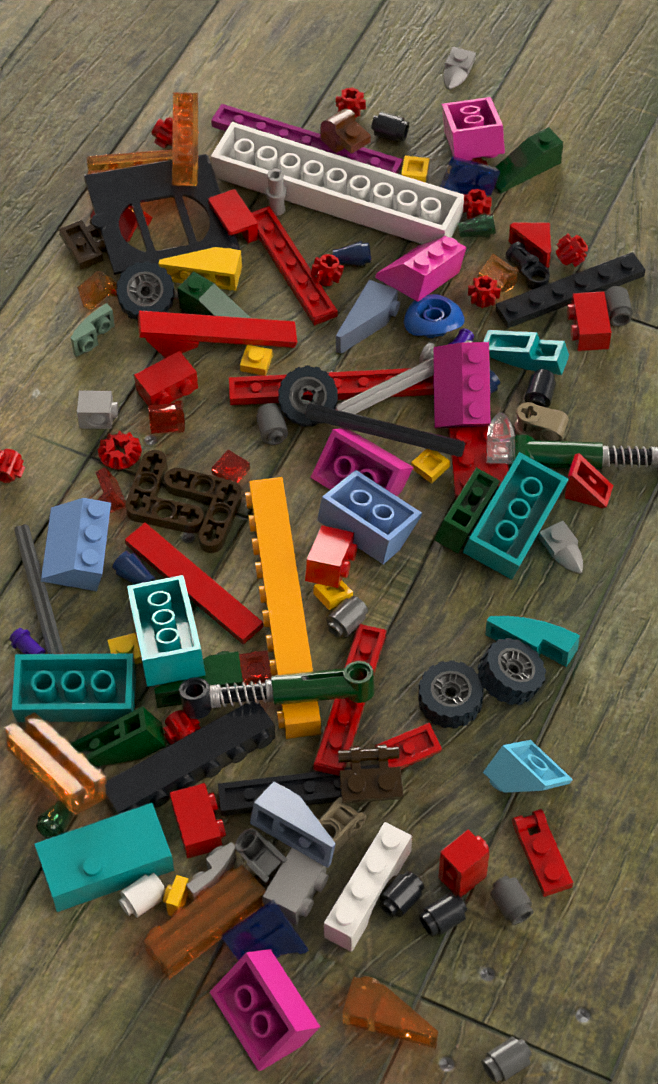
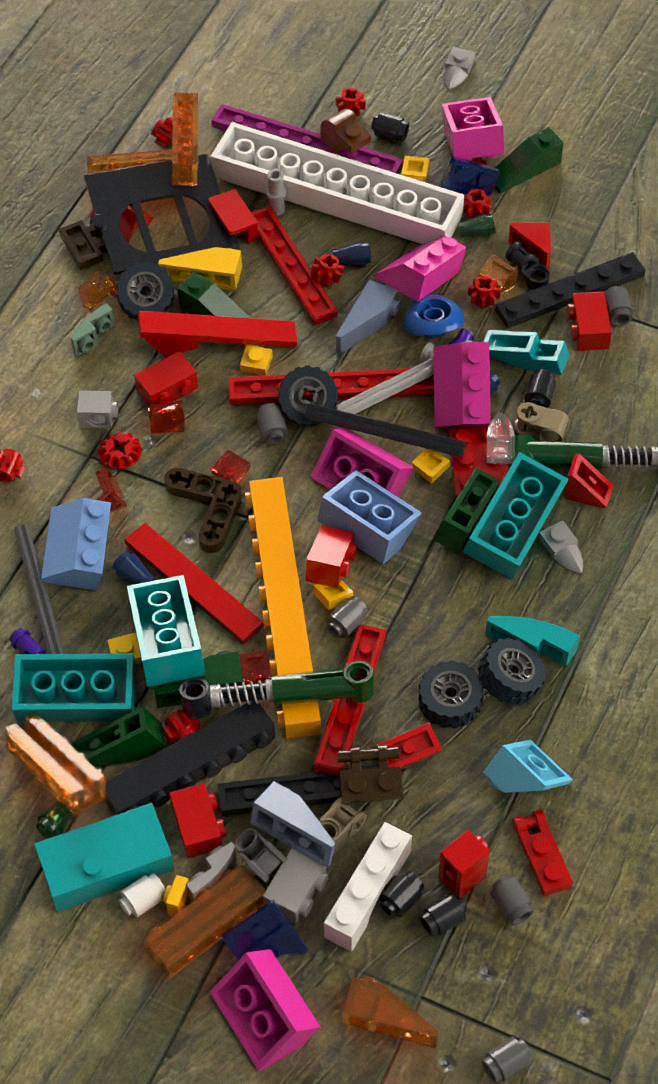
dark brown beam [125,450,204,533] -> none
red gear [556,234,588,267] -> none

